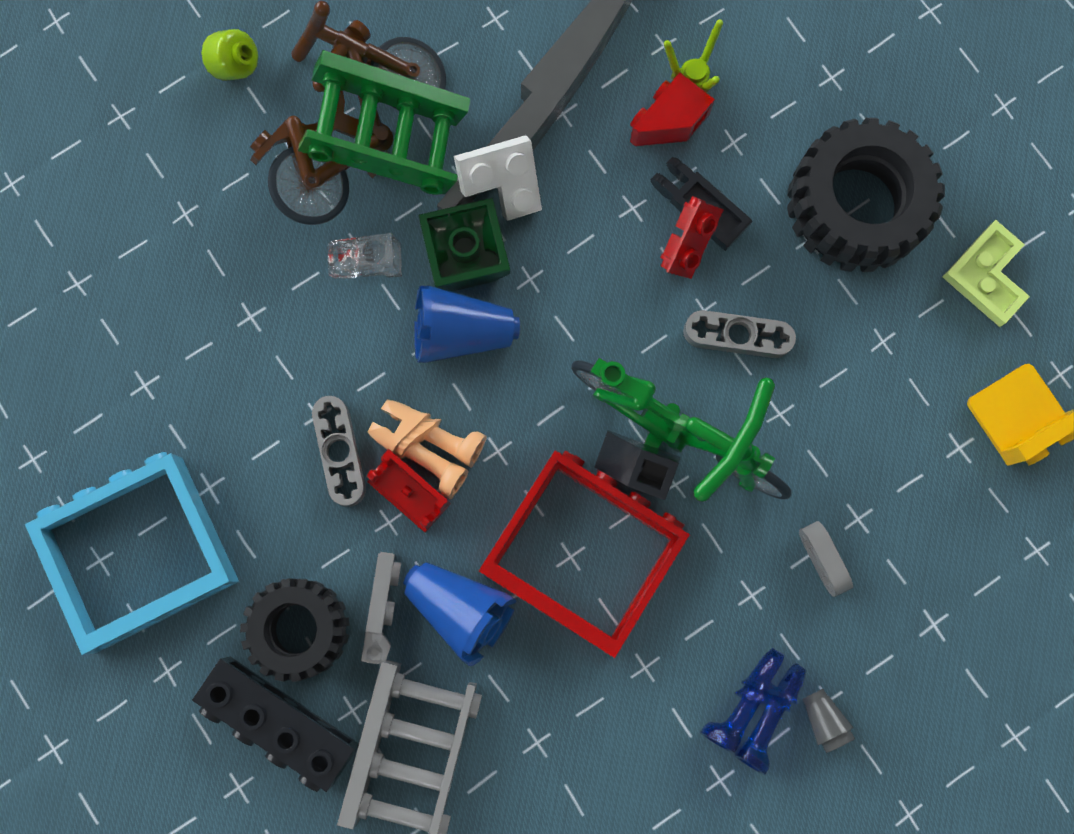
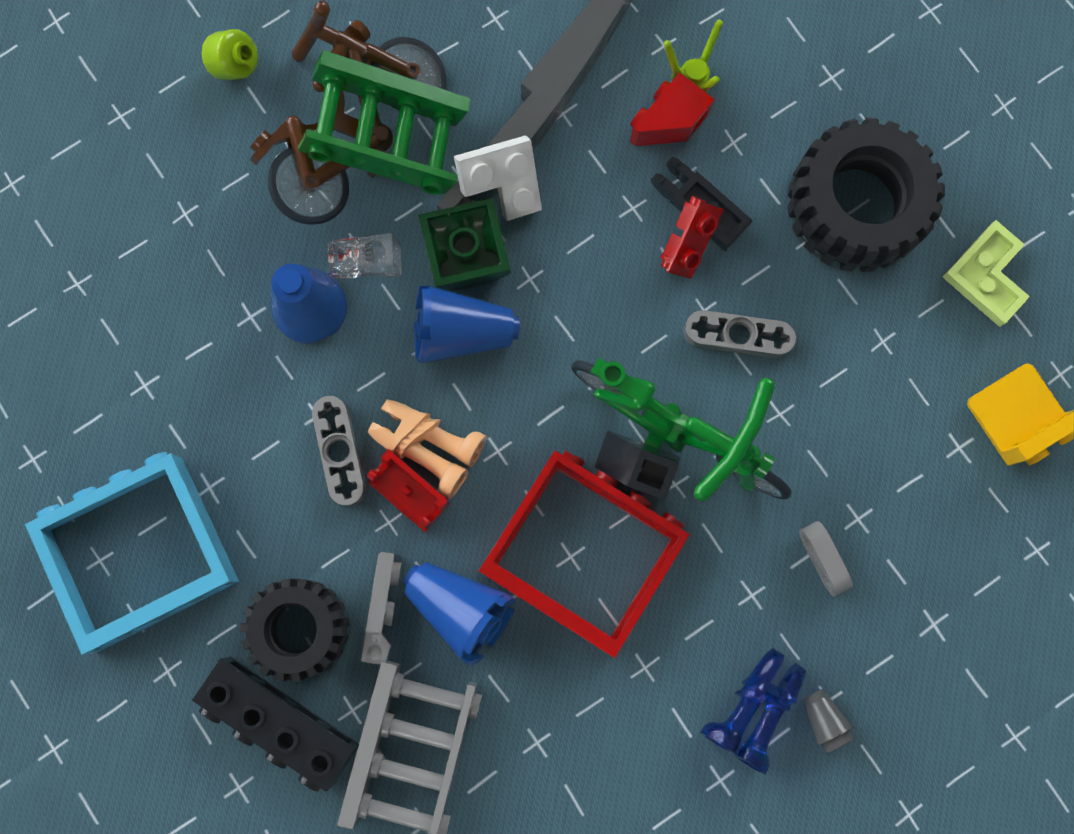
none -> blue cone [271,264,347,344]

